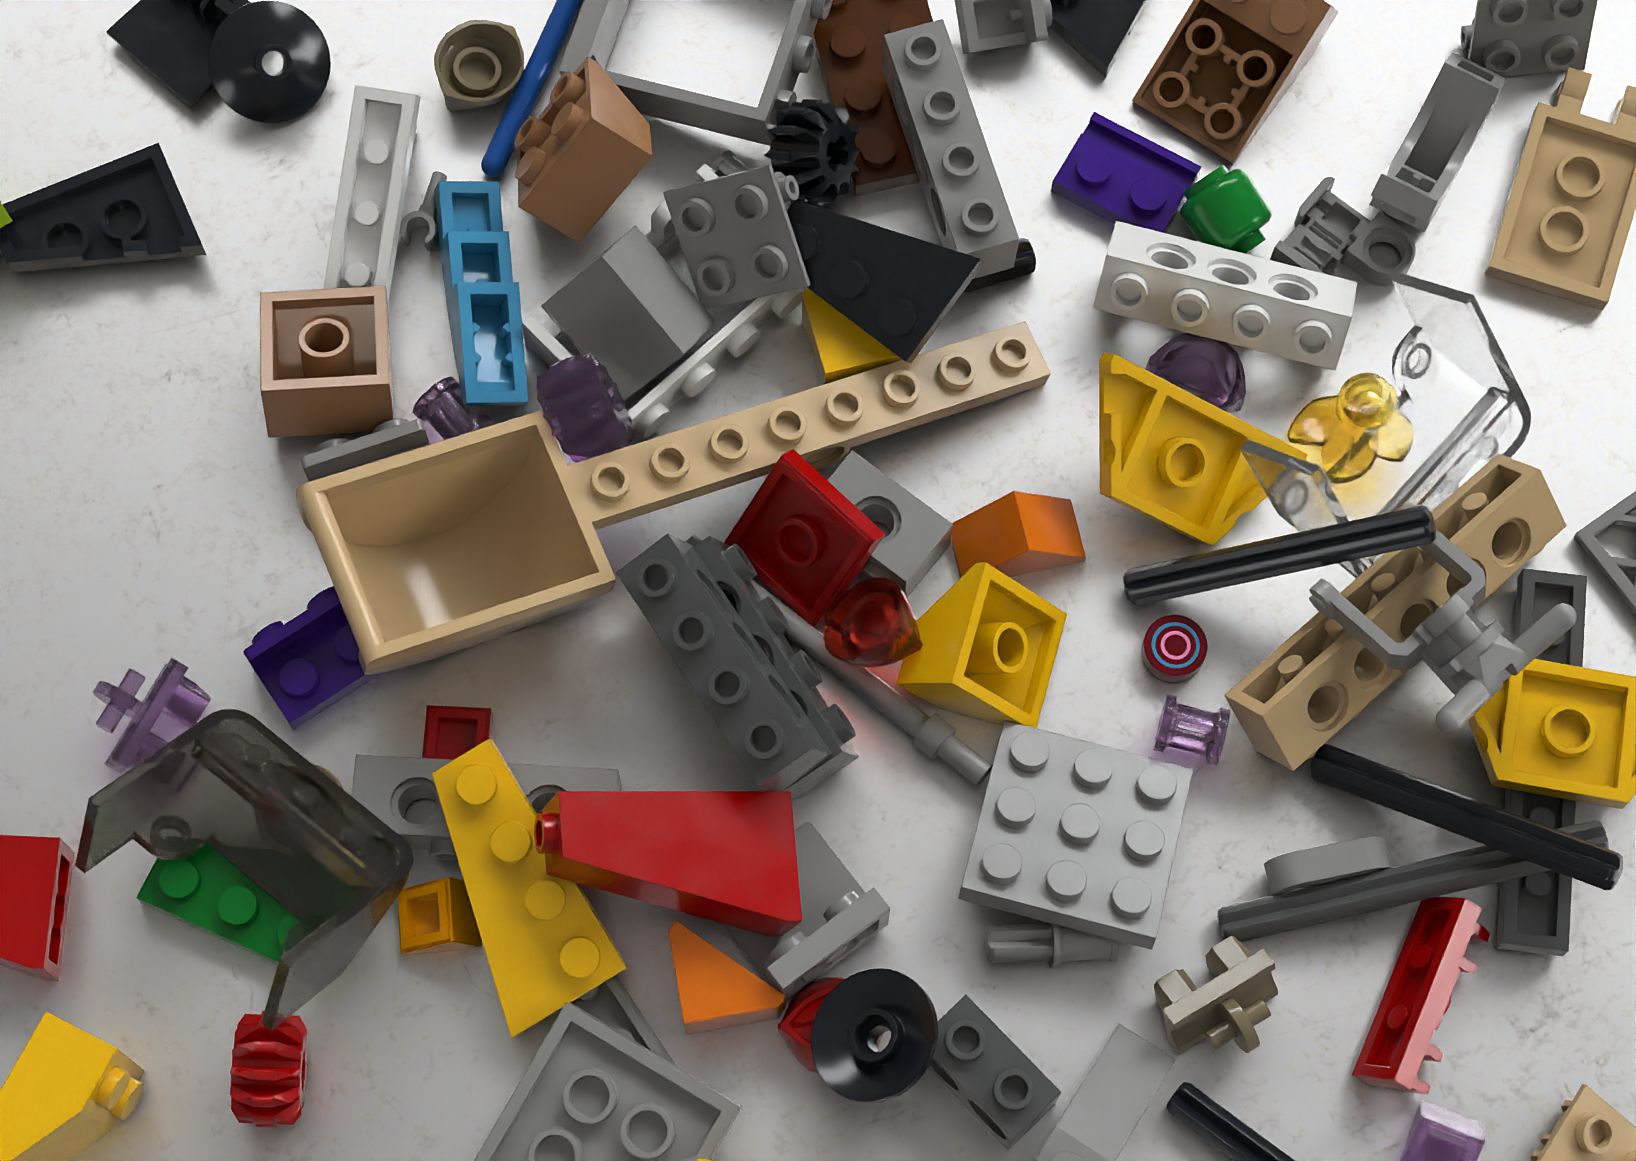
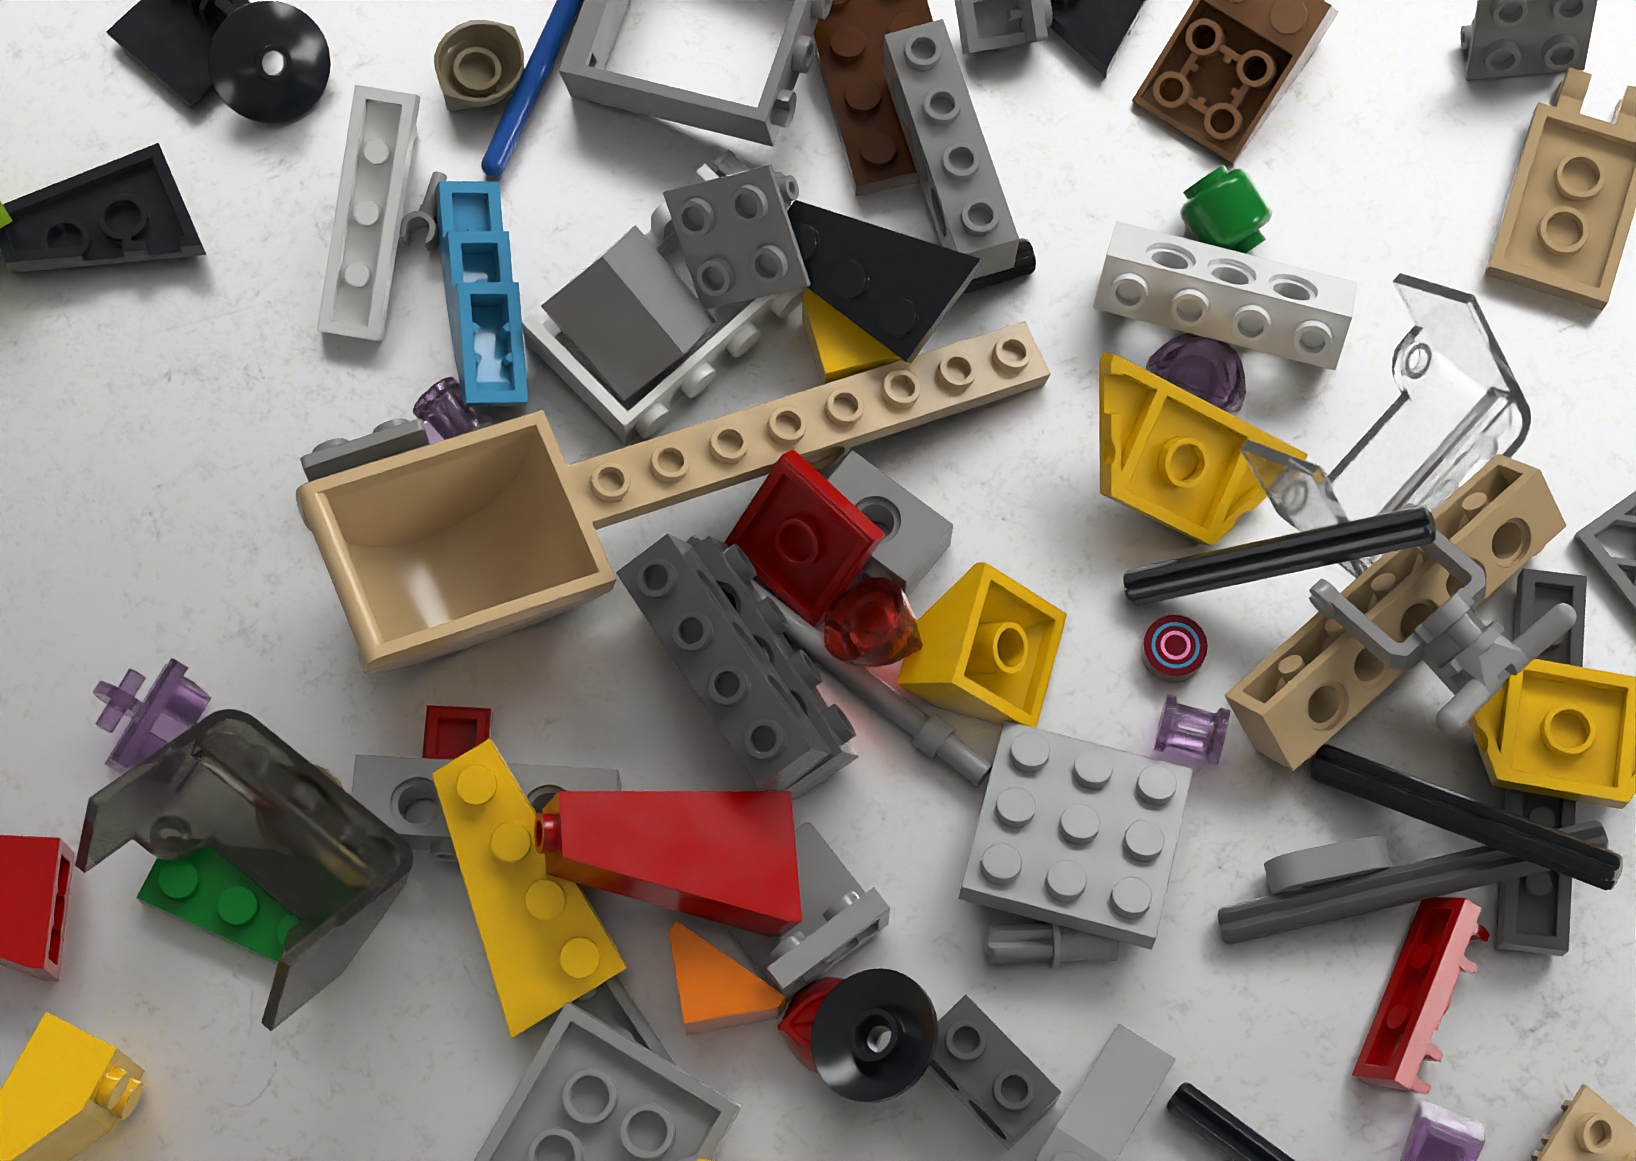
red gear [230,1011,308,1128] -> none
dark purple bracket [243,586,382,730] -> none
medium nougat slope [260,286,394,438] -> none
light orange slope [397,877,482,955] -> none
medium nougat slope [514,56,653,243] -> none
clear purple gear [536,353,633,463] -> none
black gear [764,99,862,205] -> none
orange slope [951,491,1086,578] -> none
dark purple plate [1051,112,1202,233] -> none
dark tan hips [1154,936,1278,1055] -> none
light grey piece [1270,177,1416,286] -> none
clear yellow plate [1287,372,1414,484] -> none
light grey arch [1369,53,1507,232] -> none

